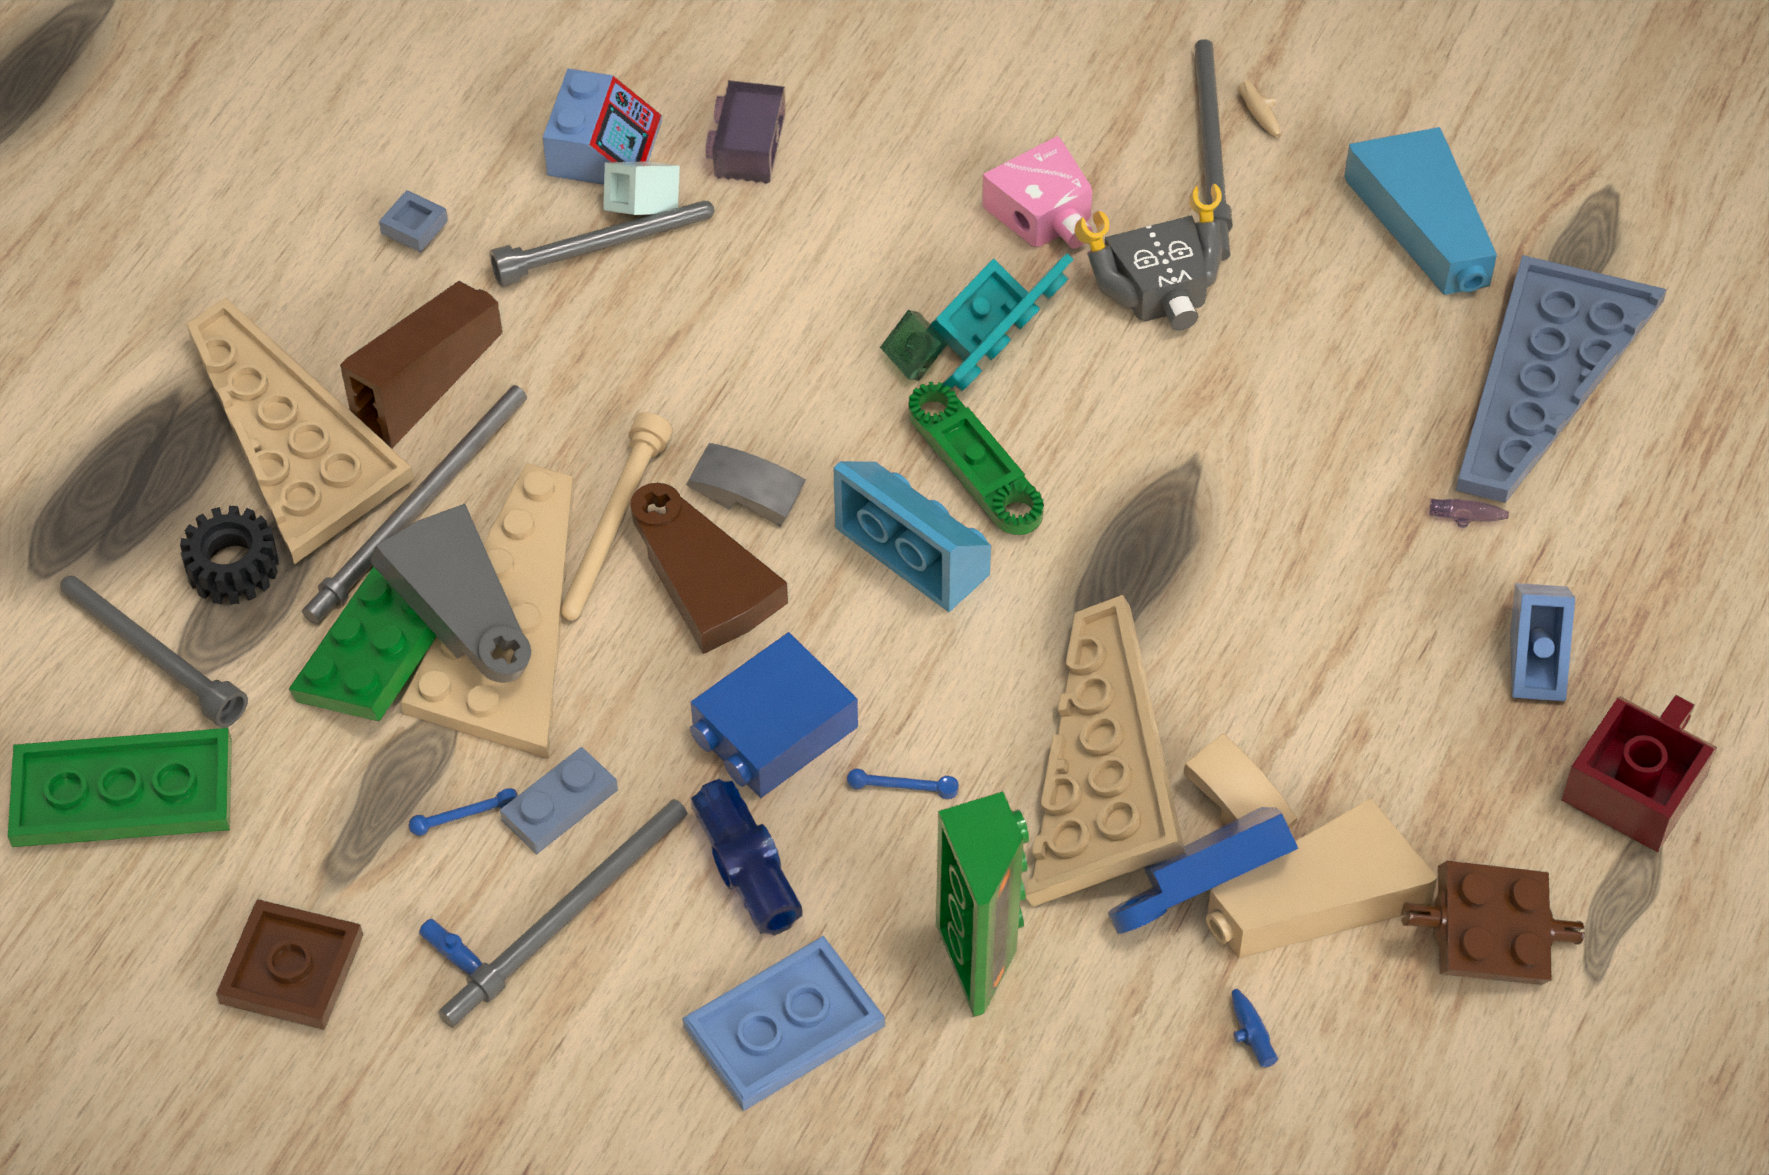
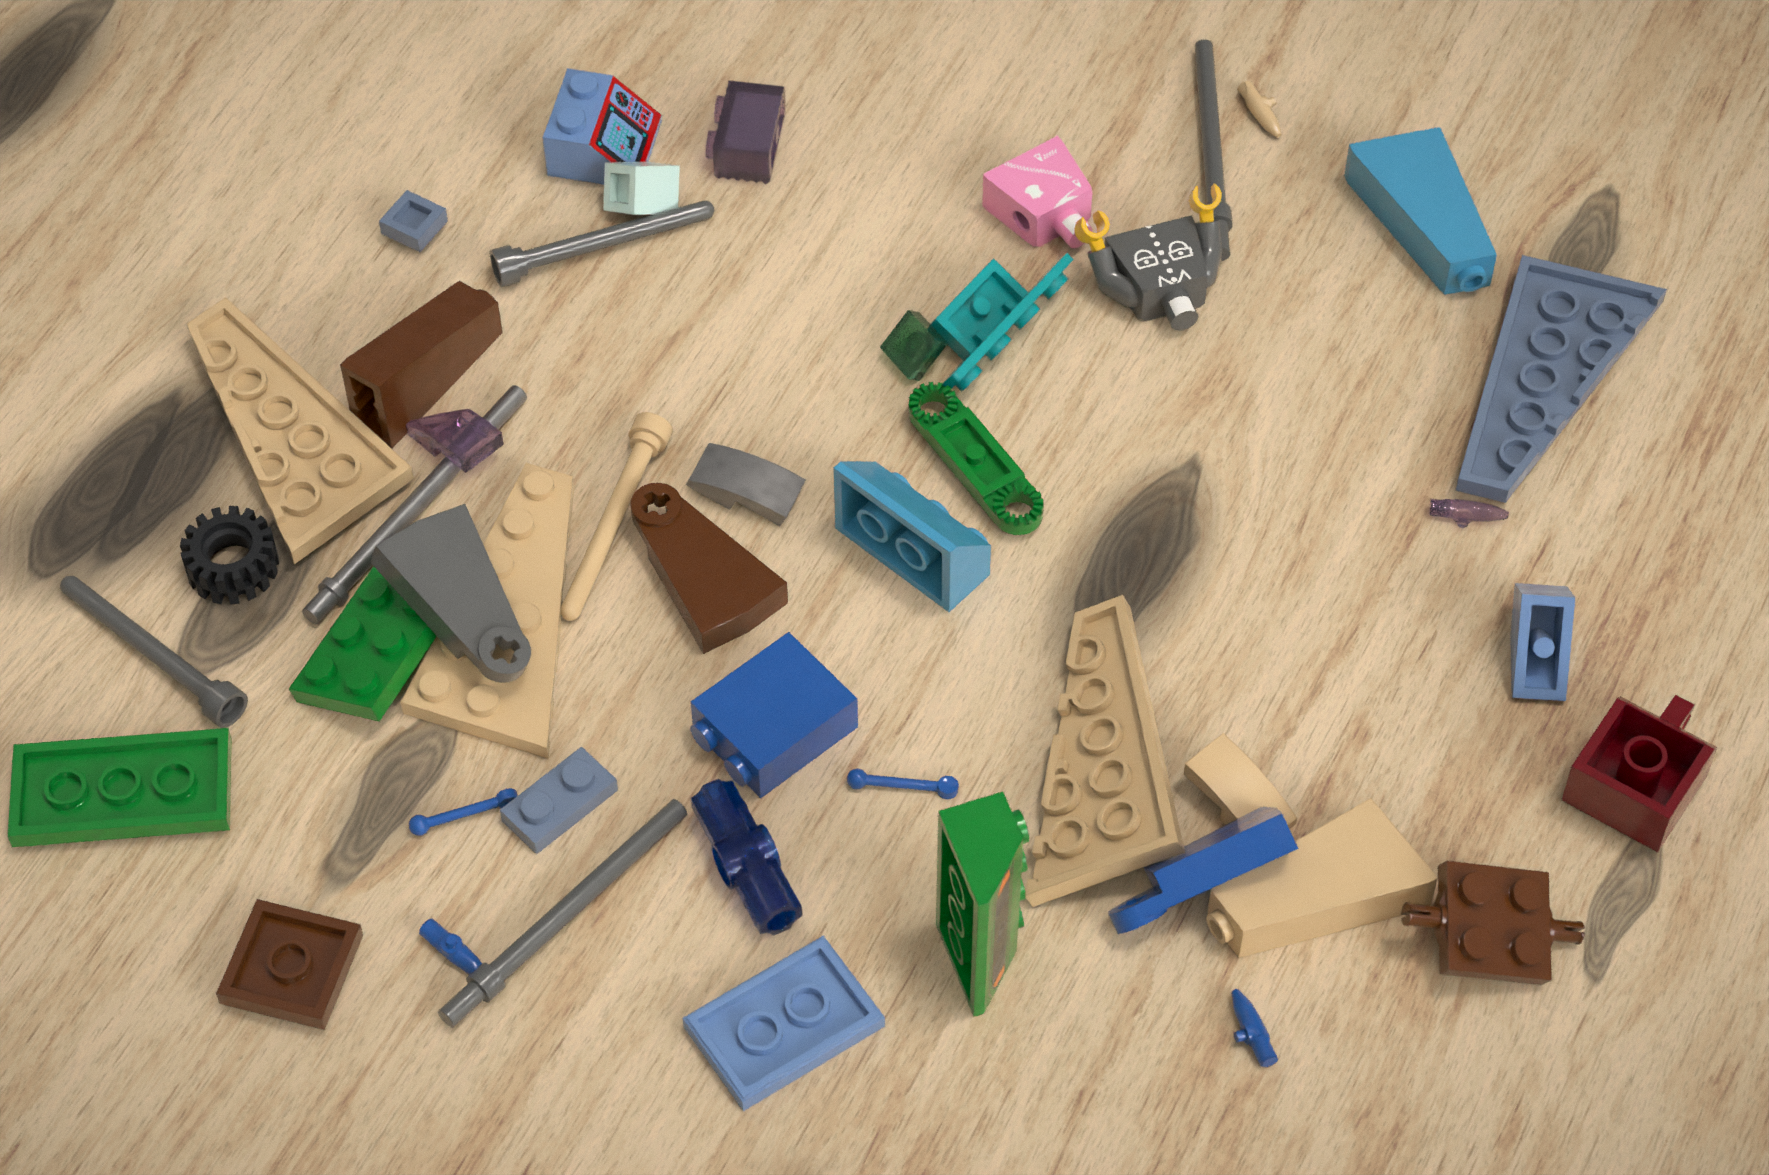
none -> slope [406,409,504,473]

